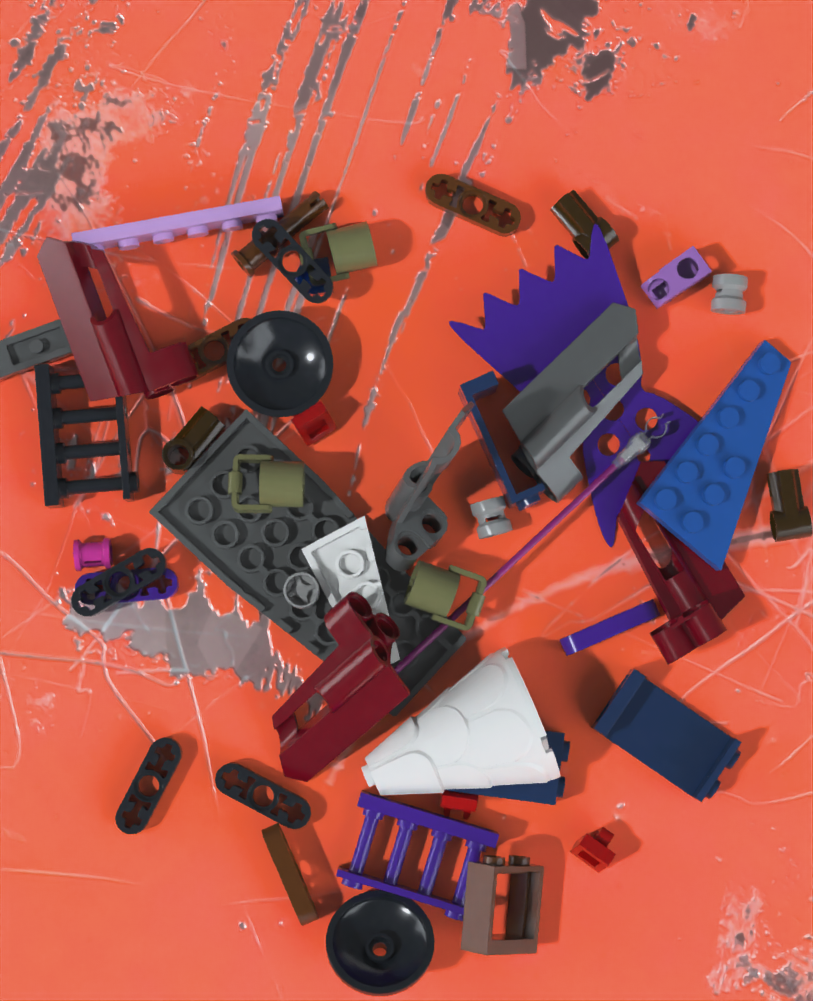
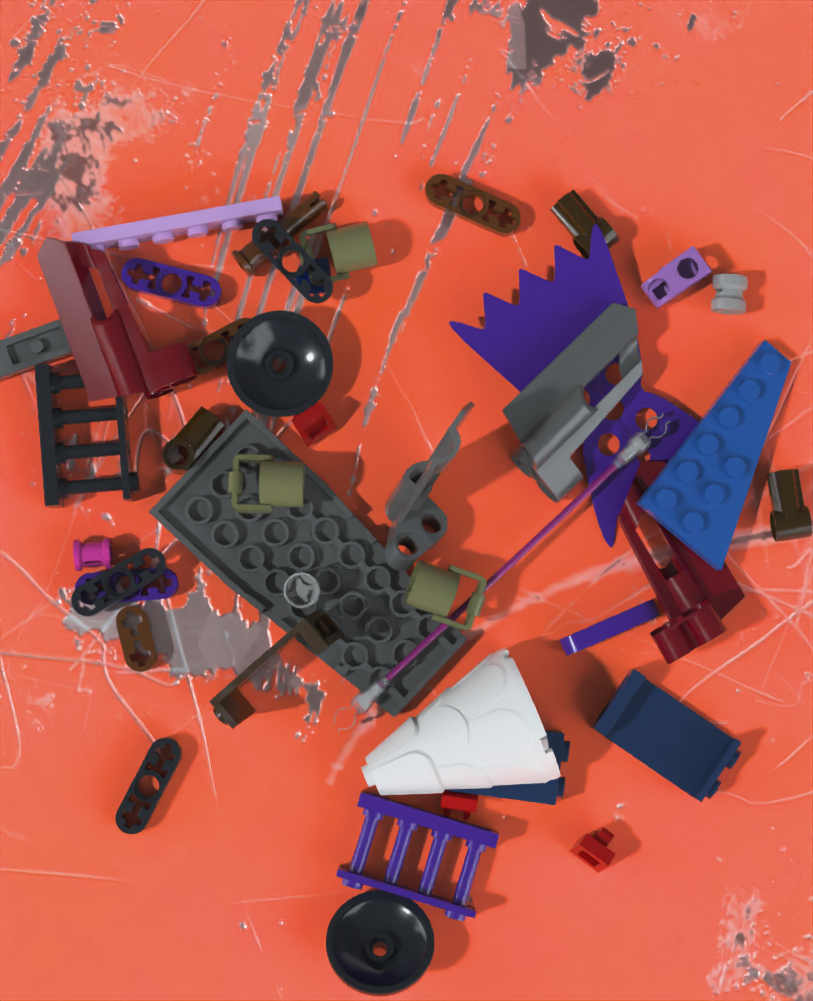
black beam [215,763,311,829] -> none
reddish brown beam [261,823,319,926] -> none
dark red panel [272,592,410,782] -> none
white wing [301,516,400,664] -> none
dark blue panel [458,371,546,511] -> none
reddish brown window [460,855,544,956] -> none
light grey wheel [470,496,513,539] -> none
none -> reddish brown beam [116,605,158,672]
none -> dark purple beam [121,258,222,310]
none -> dark brown panel [209,608,344,729]

